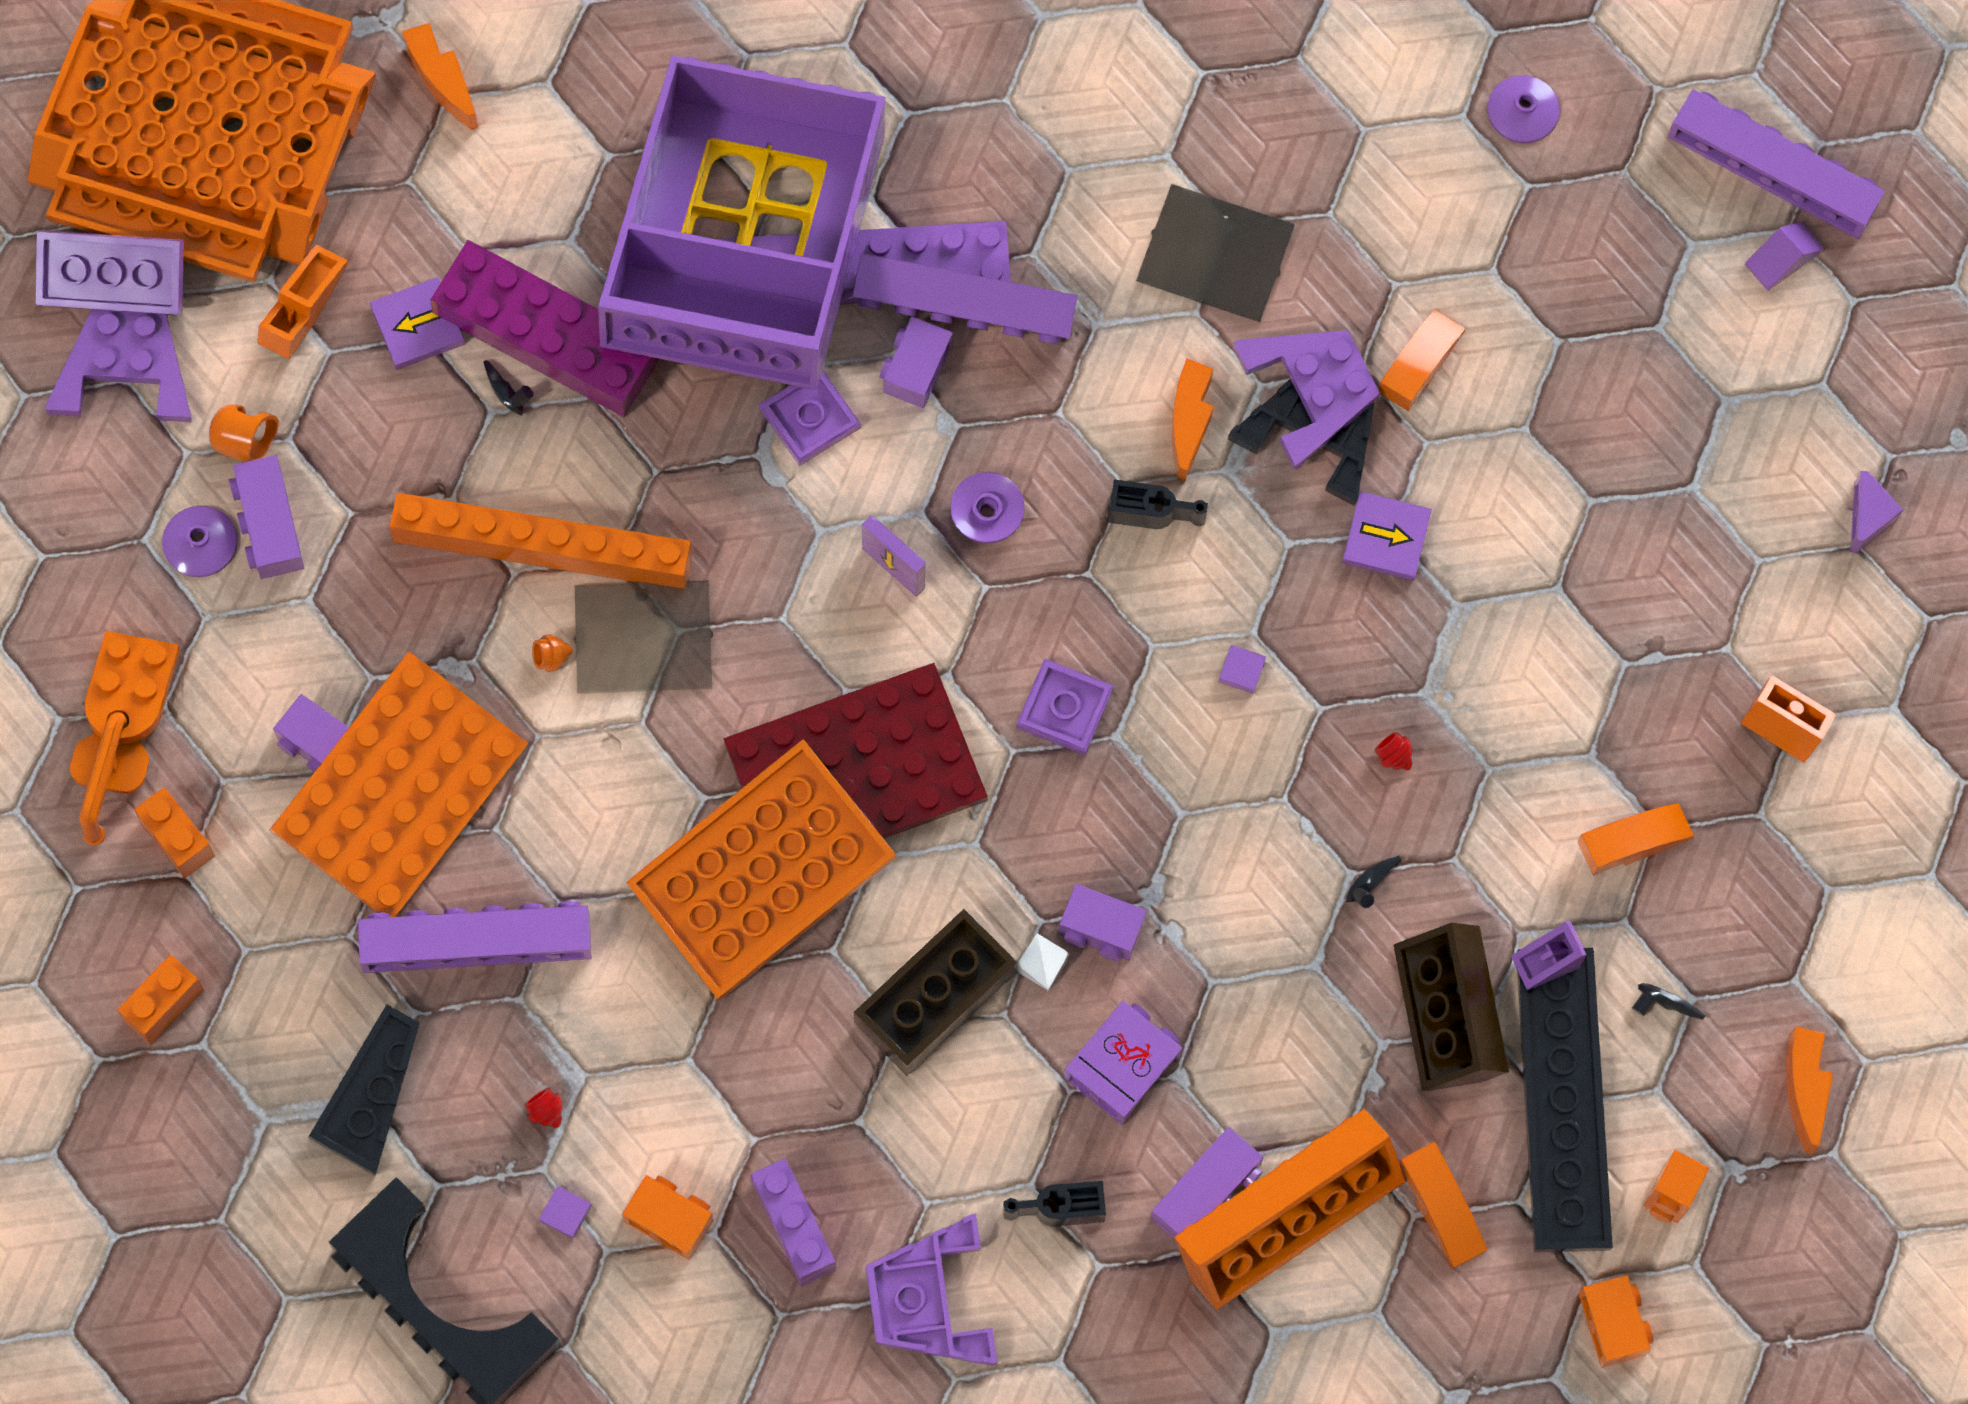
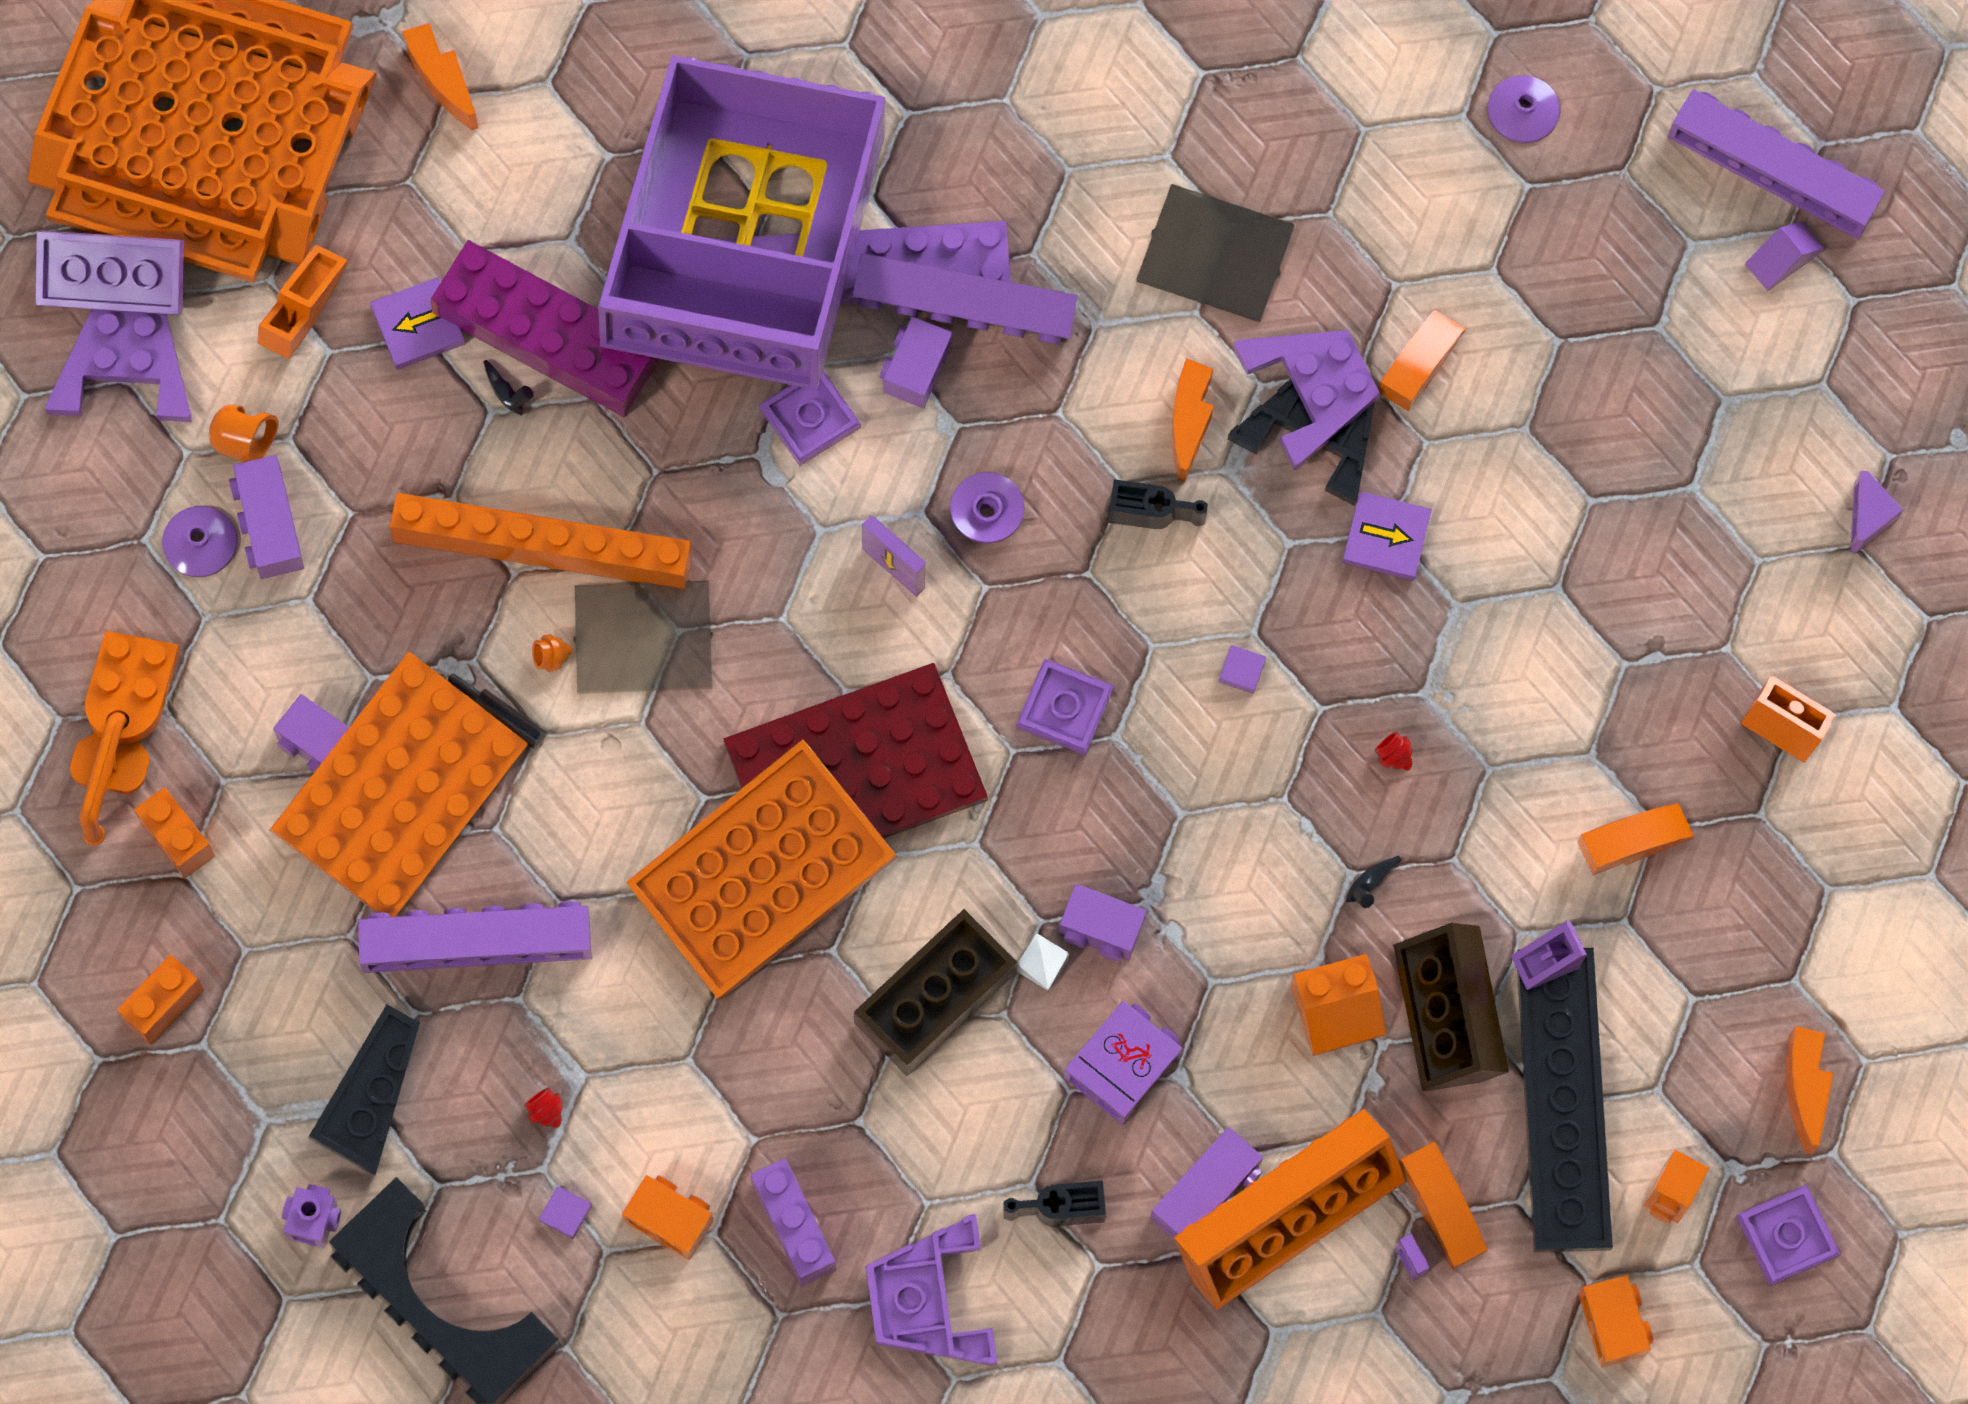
black bar [1632,983,1705,1020] -> none
none -> medium lavender brick [282,1185,341,1249]
none -> black axle [448,674,547,749]
none -> orange slope [1291,954,1386,1056]
none -> medium lavender tile [1395,1234,1429,1281]
none -> medium lavender tile [1736,1184,1840,1287]

